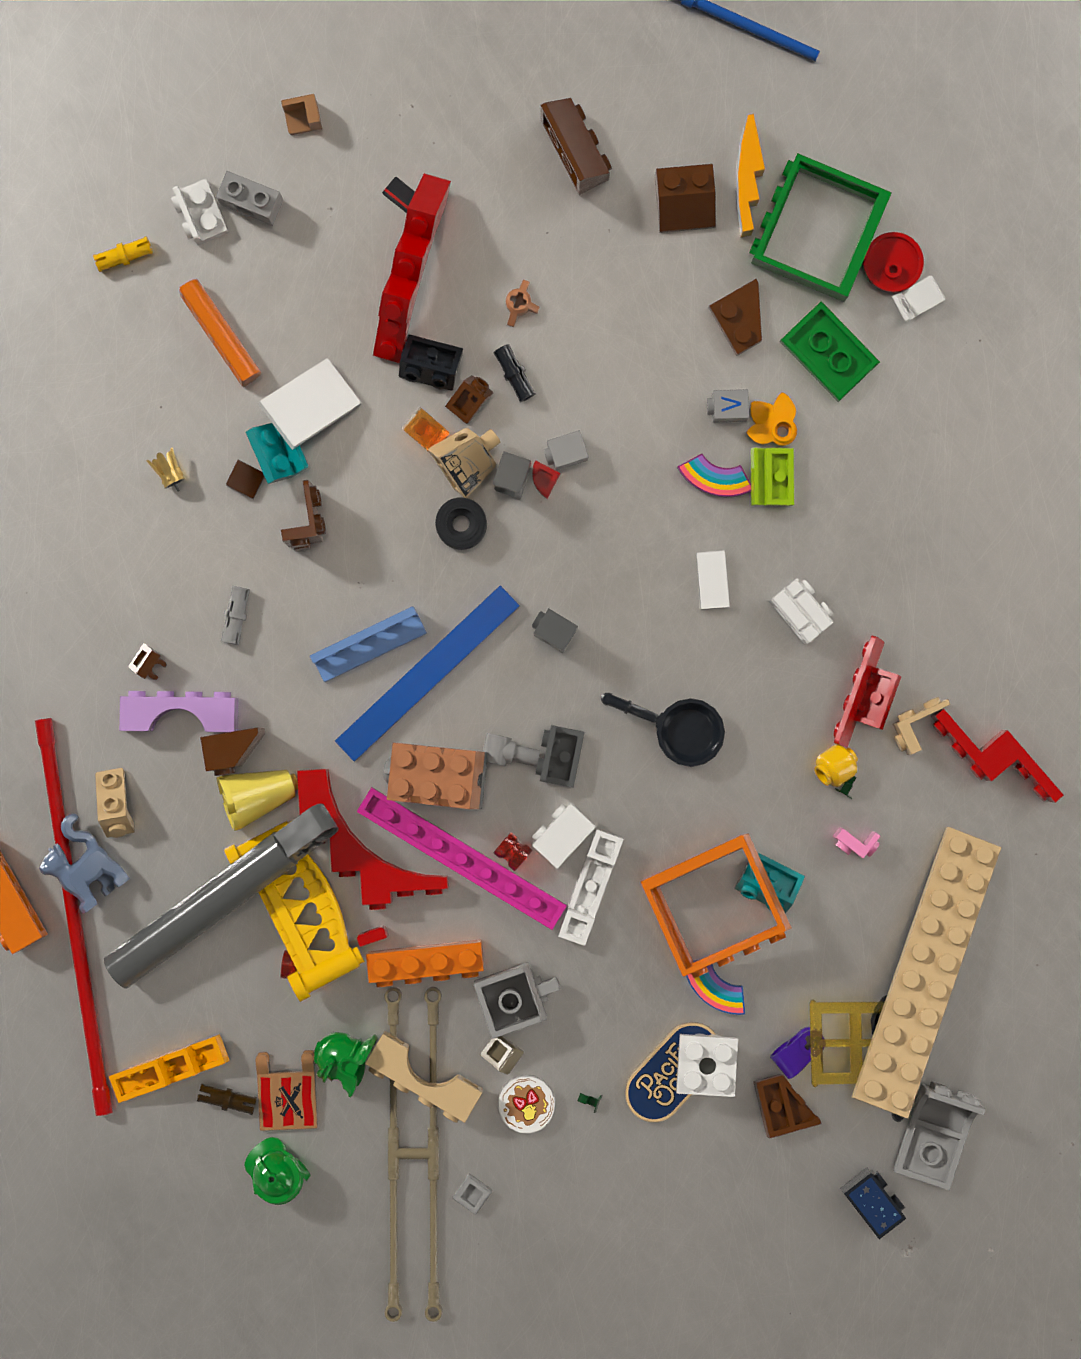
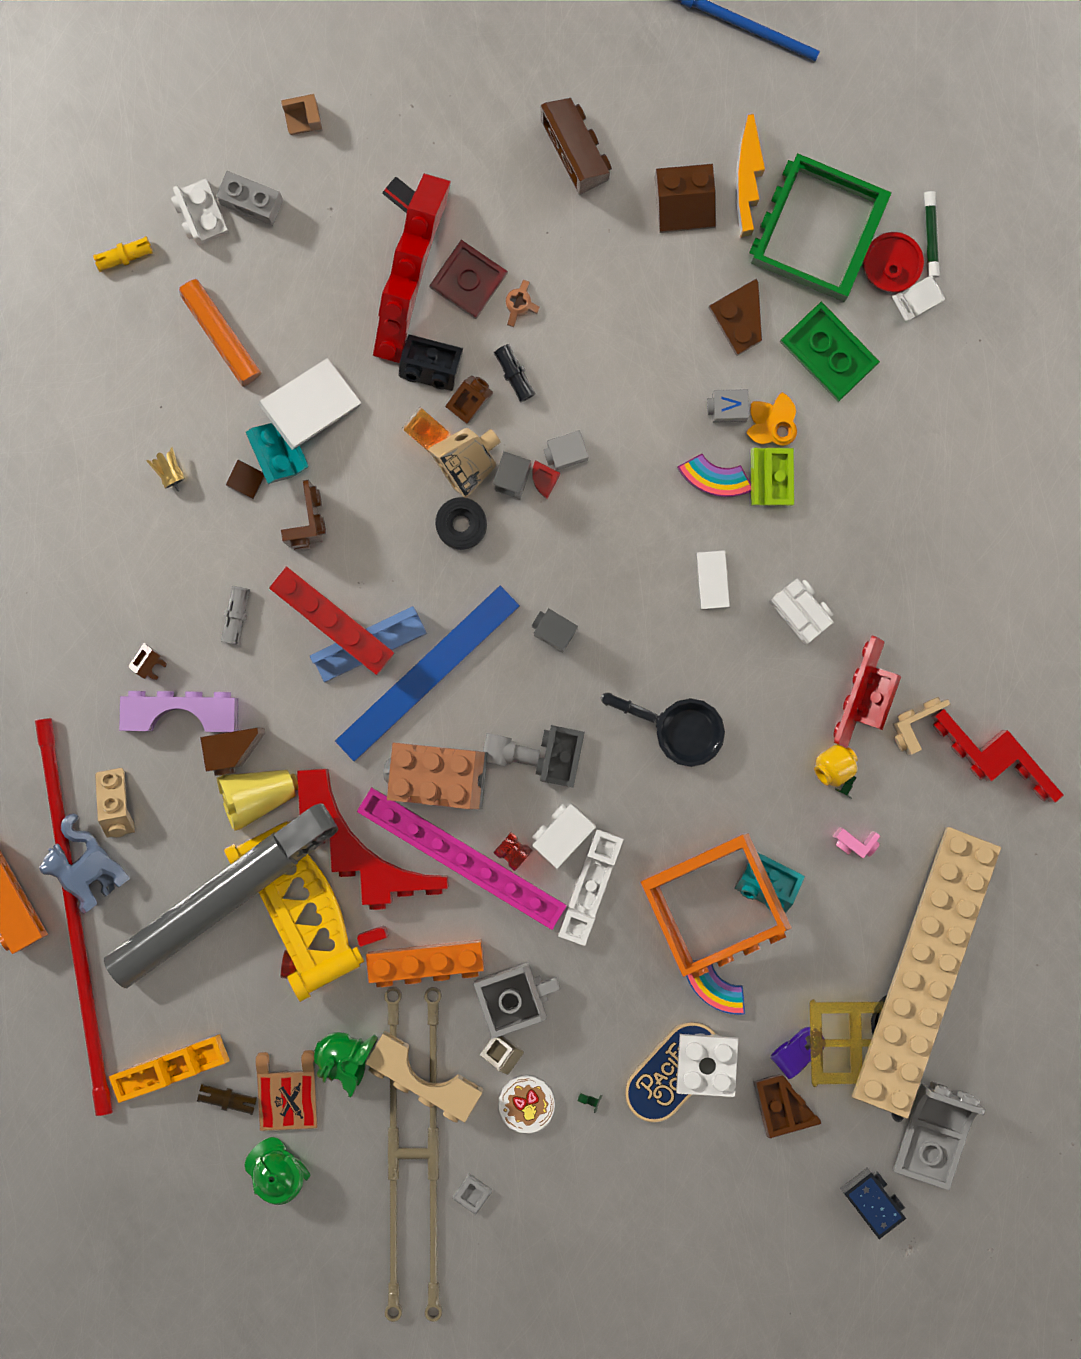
none -> red bracket [269,566,395,675]
none -> dark red tile [429,240,508,319]
none -> dark green bar [924,191,939,278]

